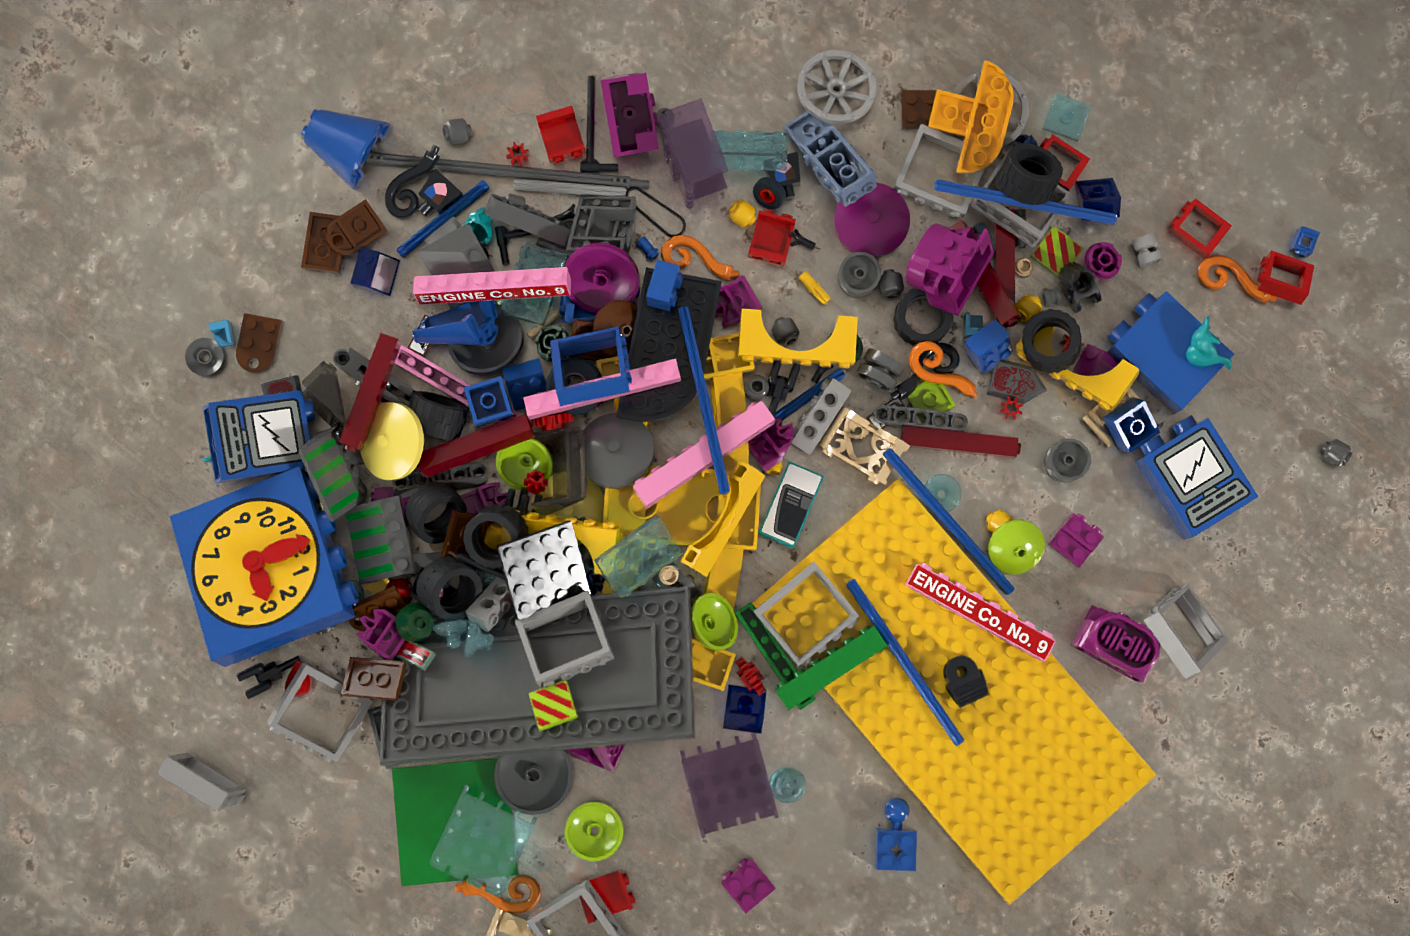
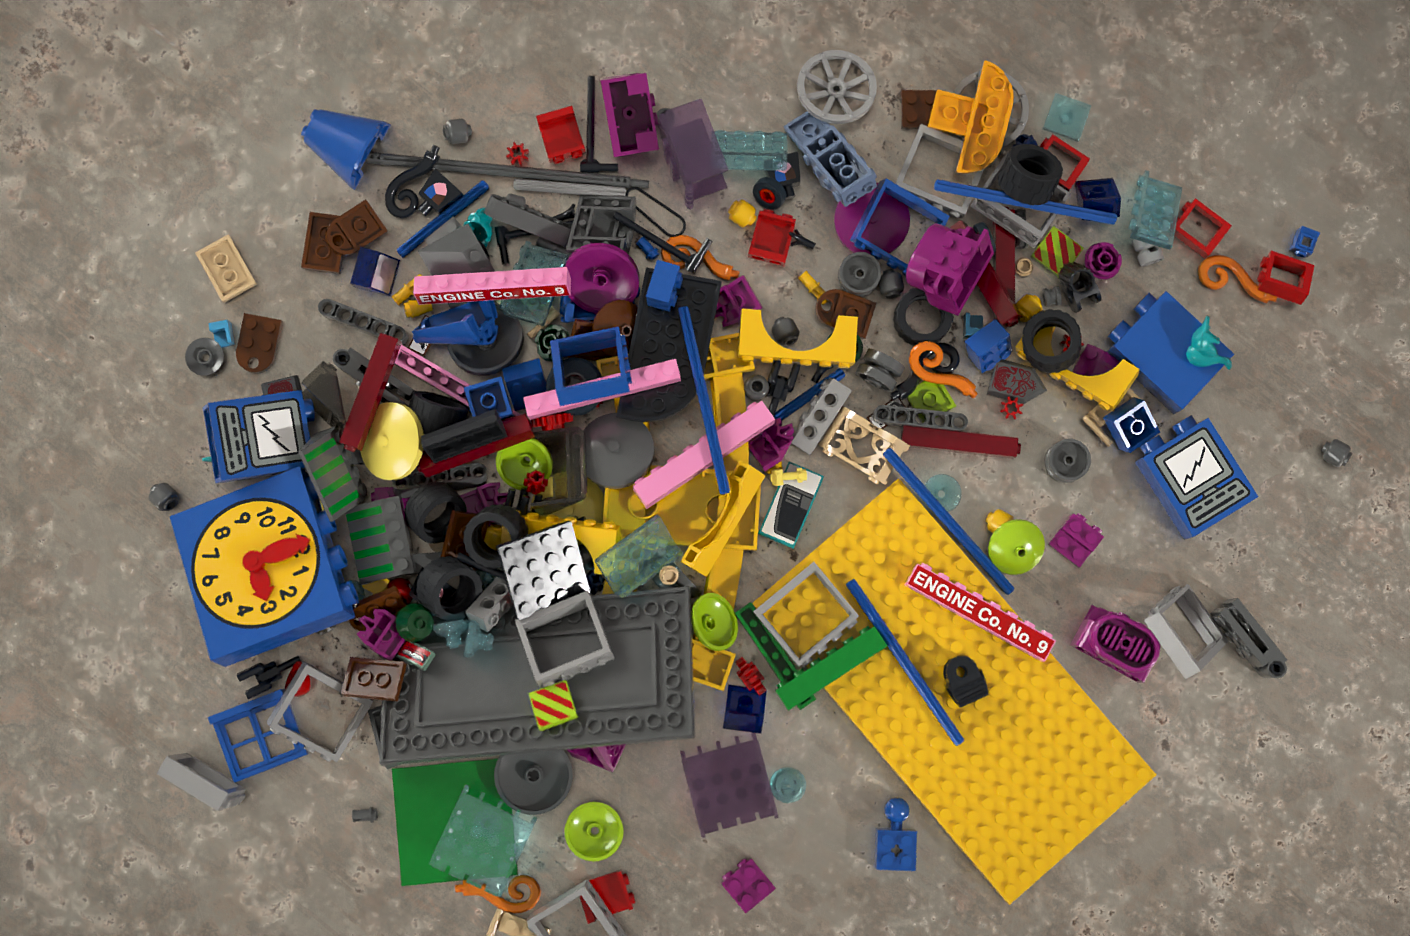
none -> dark grey head [149,483,178,511]
none -> tan plate [195,234,257,303]
none -> blue window [208,689,308,783]
none -> dark grey beam [318,299,409,345]
none -> dark grey pin [352,807,378,823]
none -> yellow axle [391,274,422,306]
none -> yellow cone [403,300,433,319]
none -> black piece [421,409,507,463]
none -> black bar [613,212,713,275]
none -> light yellow bar [770,468,807,486]
none -> reddish brown plate [815,289,876,339]
none -> blue window [850,178,950,276]
none -> clear light blue bracket [1128,170,1182,250]
none -> dark grey hinge [1210,598,1287,678]

